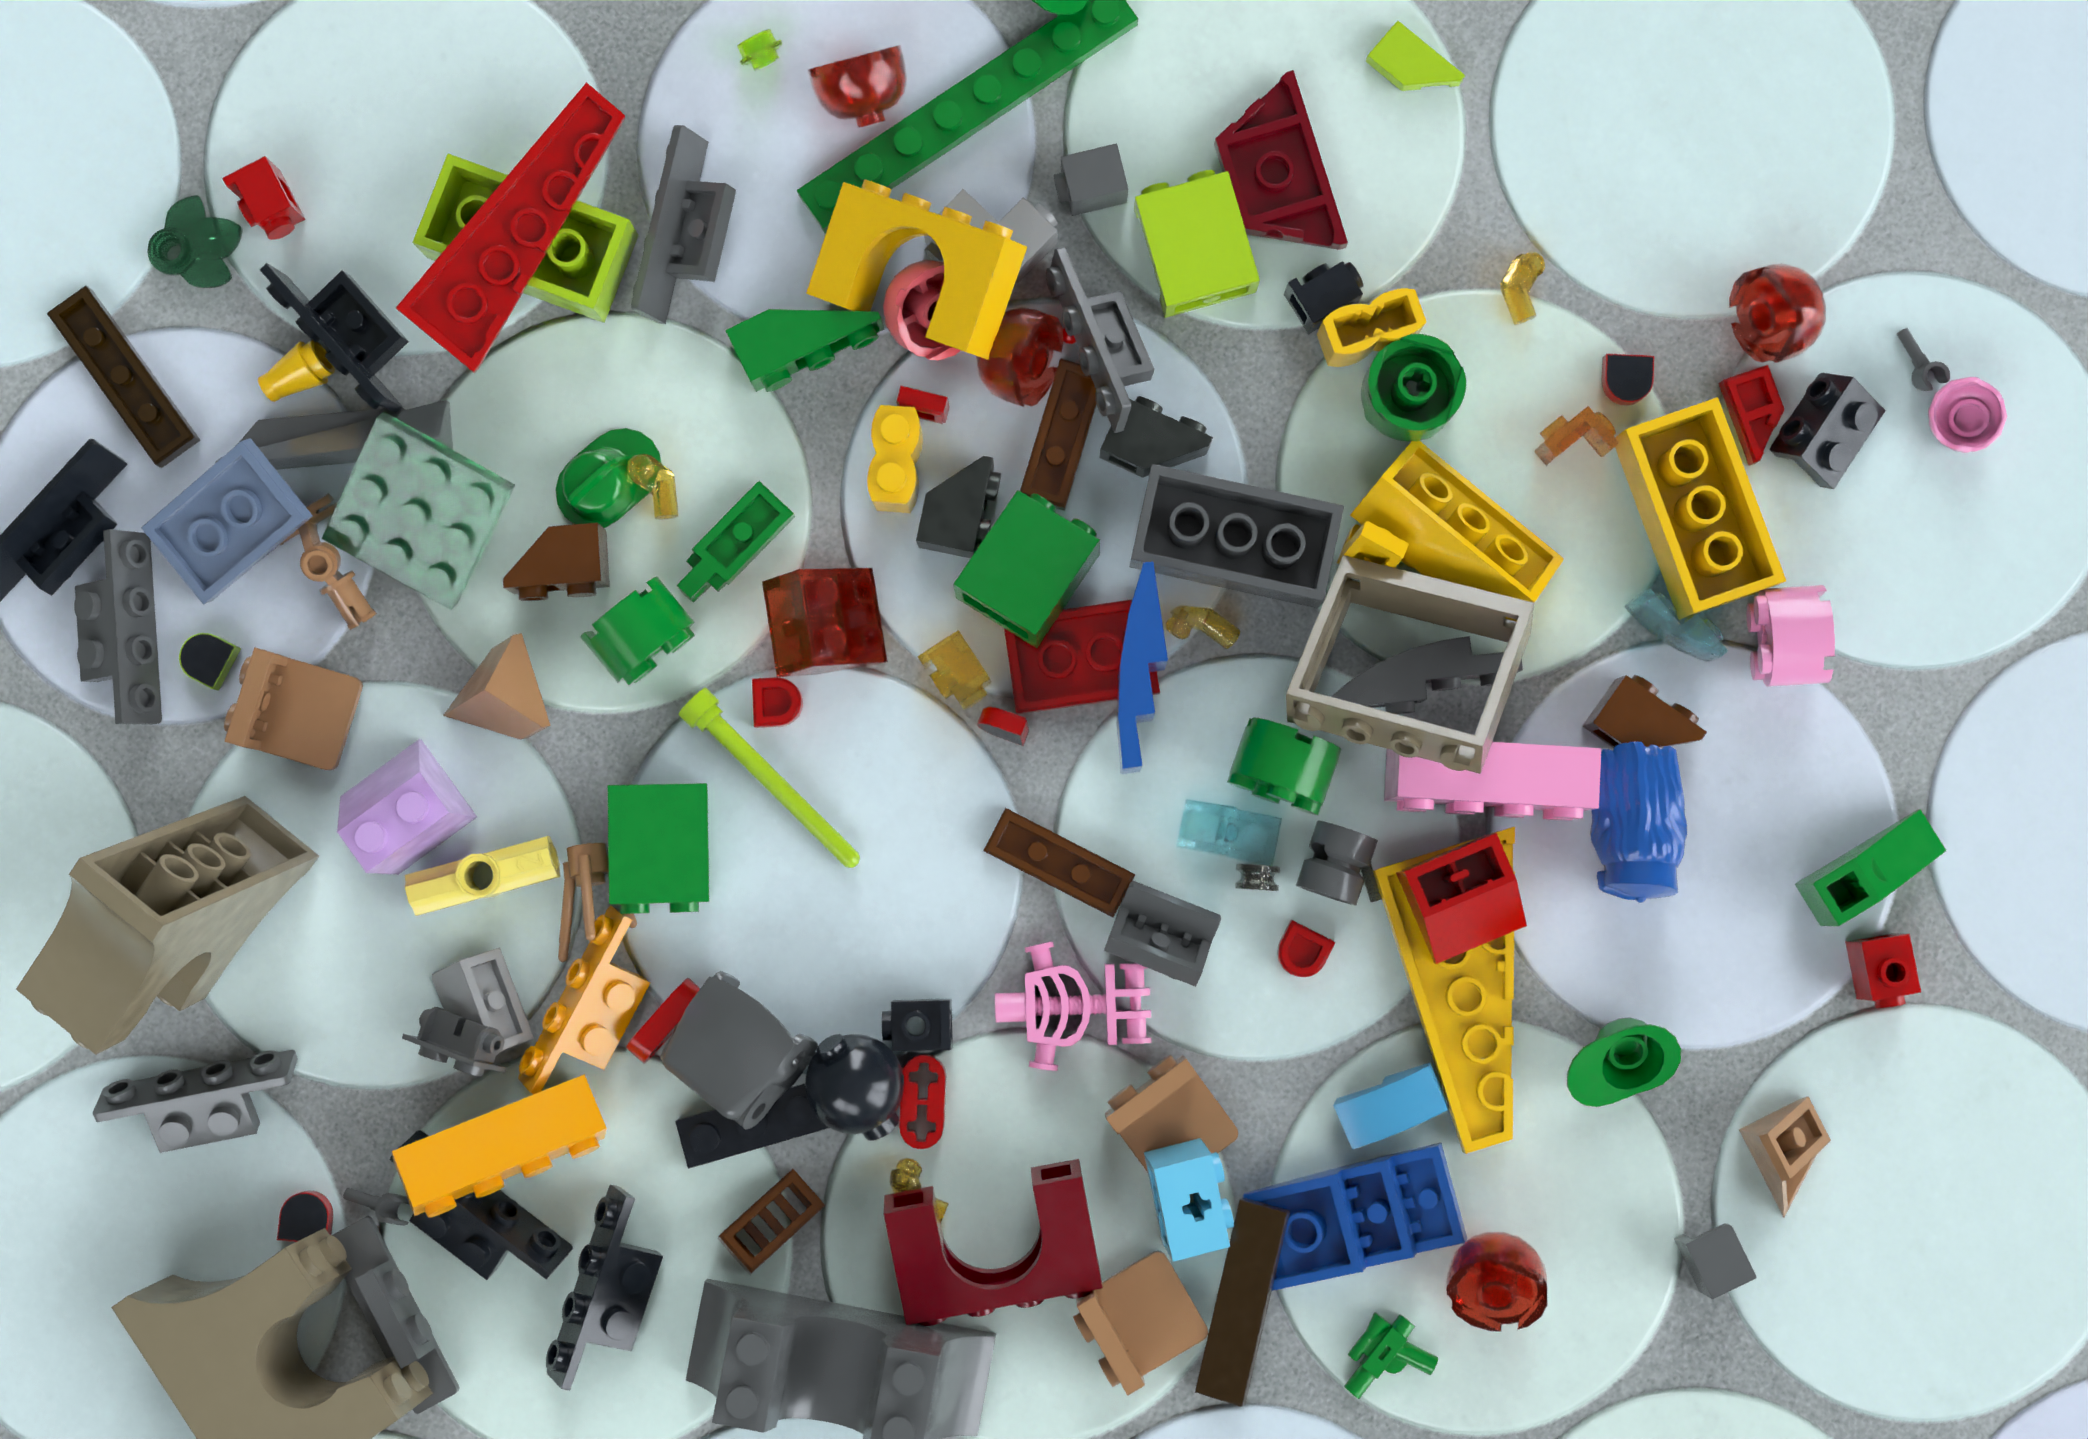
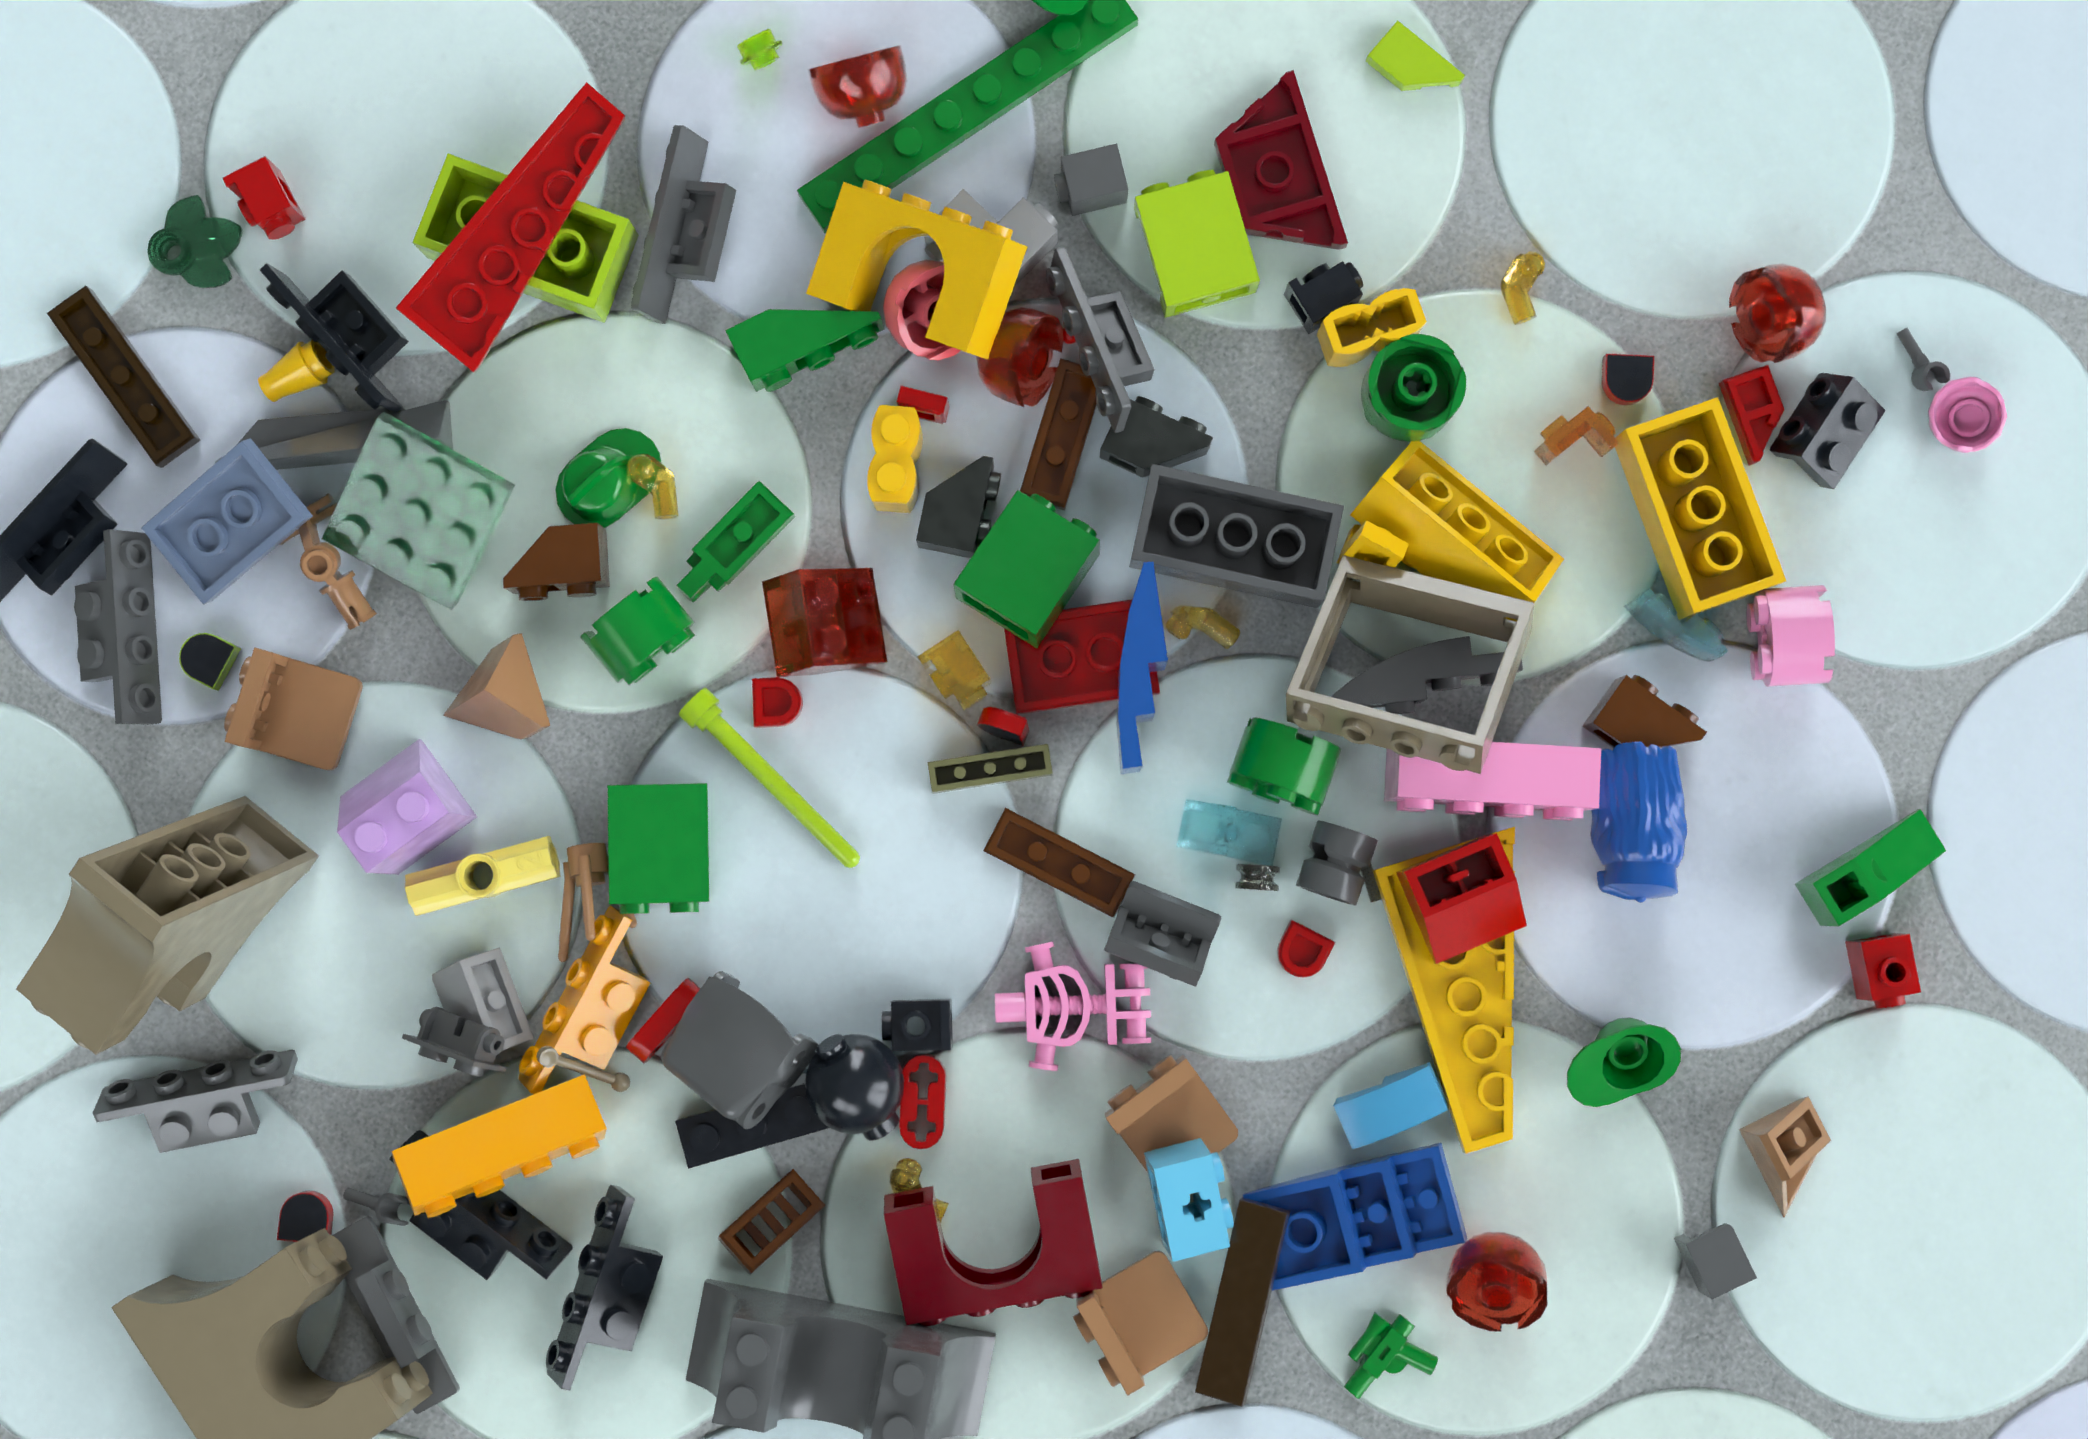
none -> dark tan hinge [537,1046,630,1092]
none -> olive piece [927,744,1053,794]

